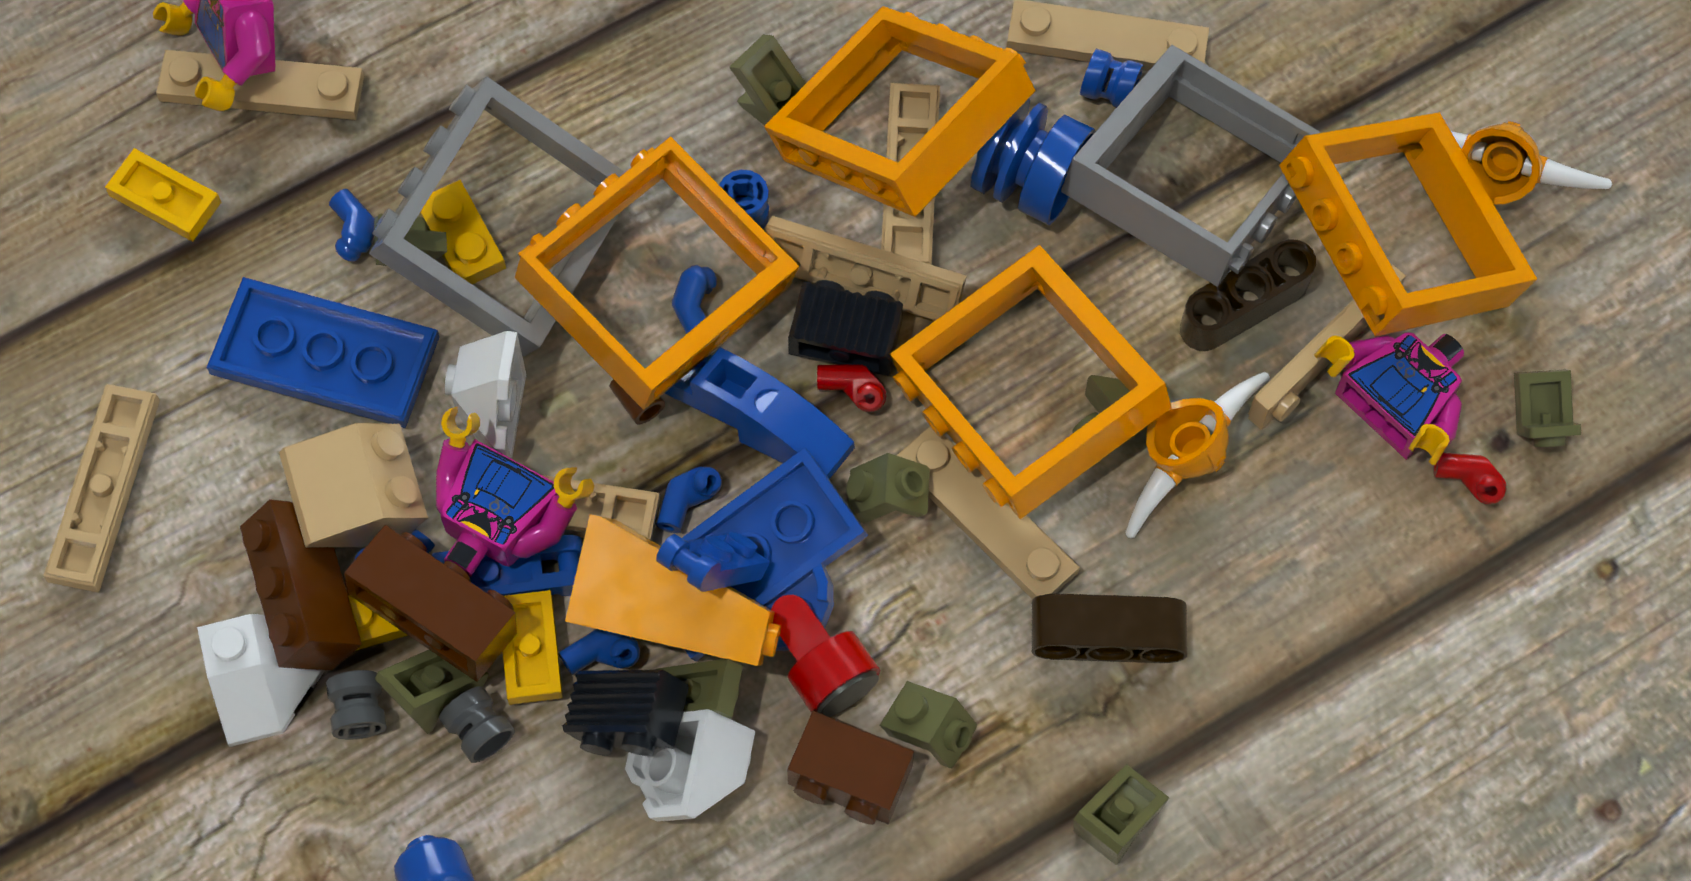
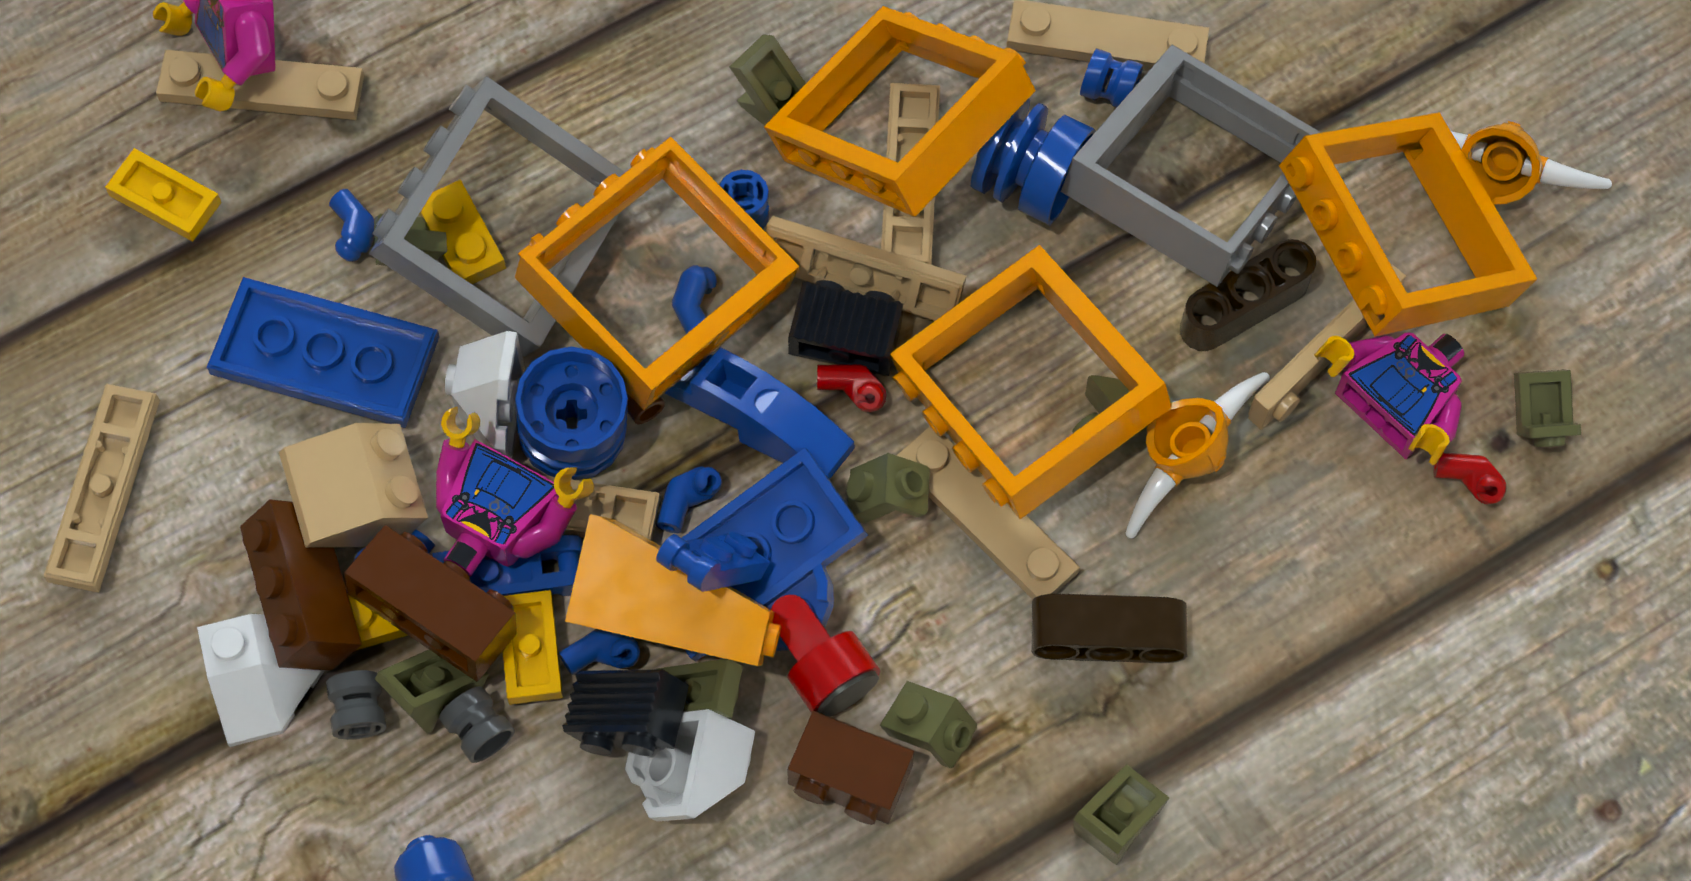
none -> blue wheel [515,346,628,480]

